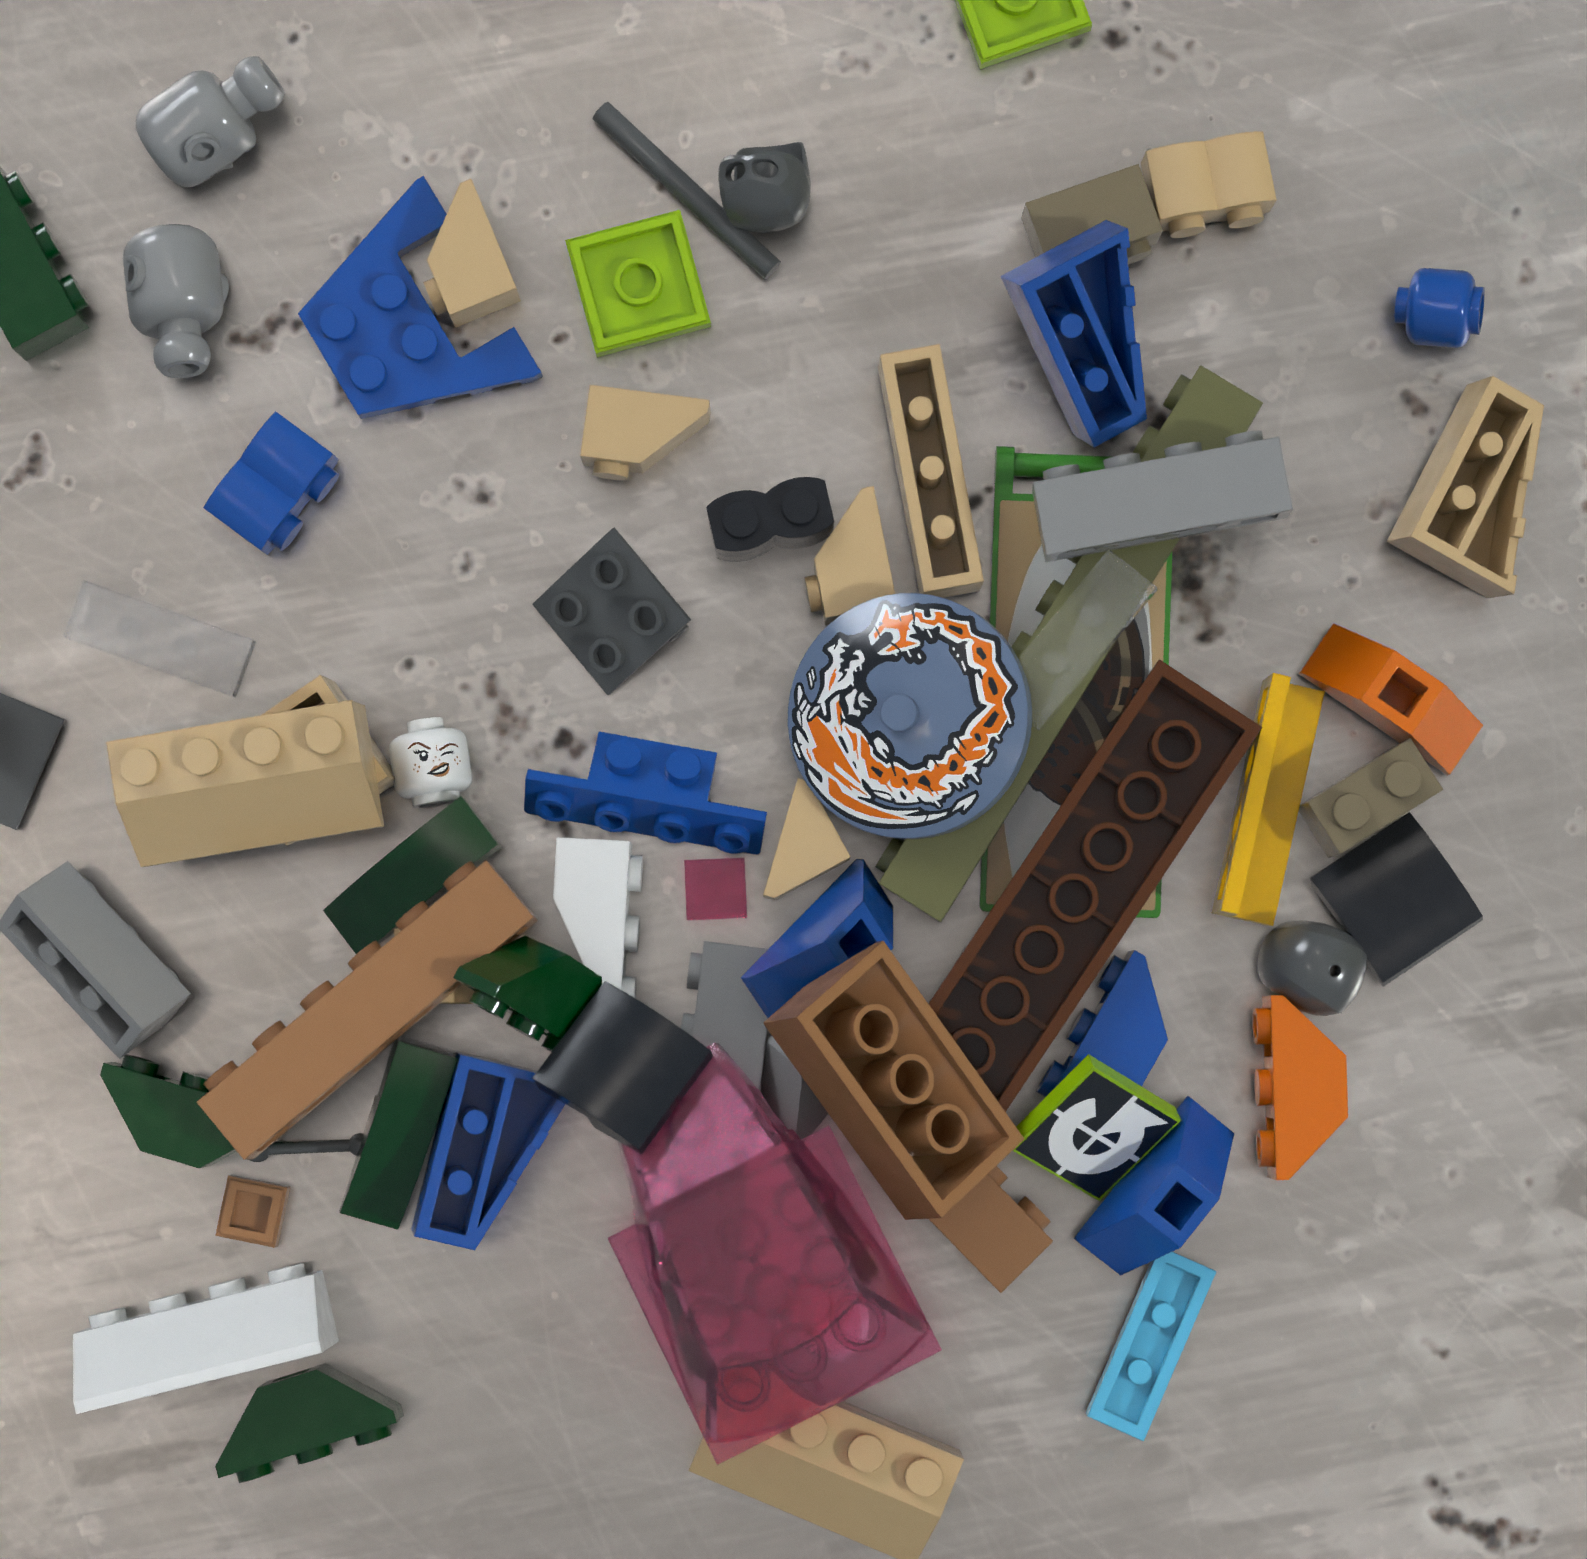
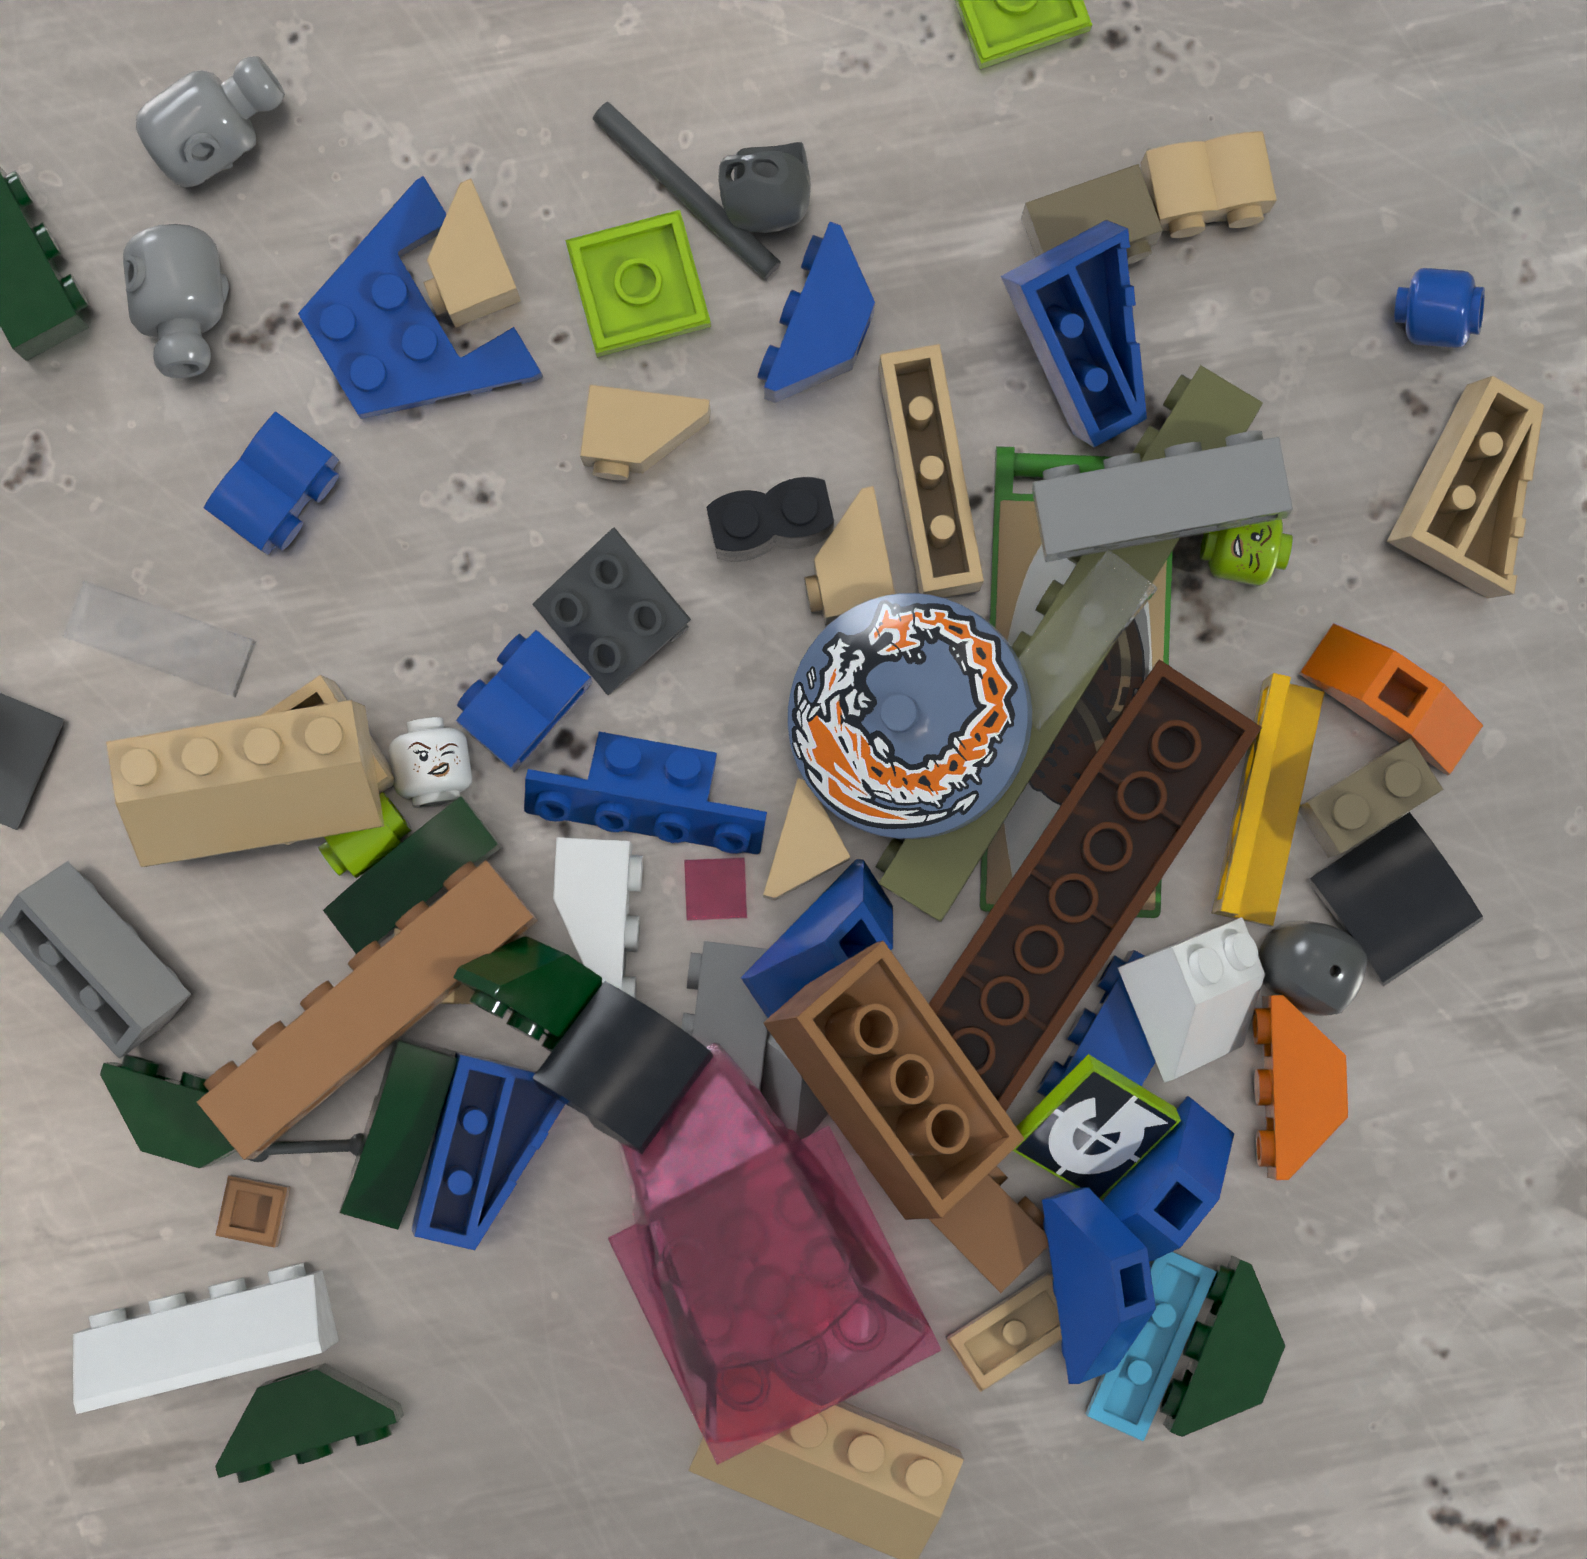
none -> lime brick [318,792,412,879]
none -> blue brick [456,630,593,772]
none -> blue slope [757,221,875,403]
none -> tan hinge [946,1272,1062,1392]
none -> blue slope [1042,1187,1156,1384]
none -> white slope [1118,917,1265,1083]
none -> dark green slope [1160,1256,1286,1437]
none -> lime head [1200,519,1293,586]

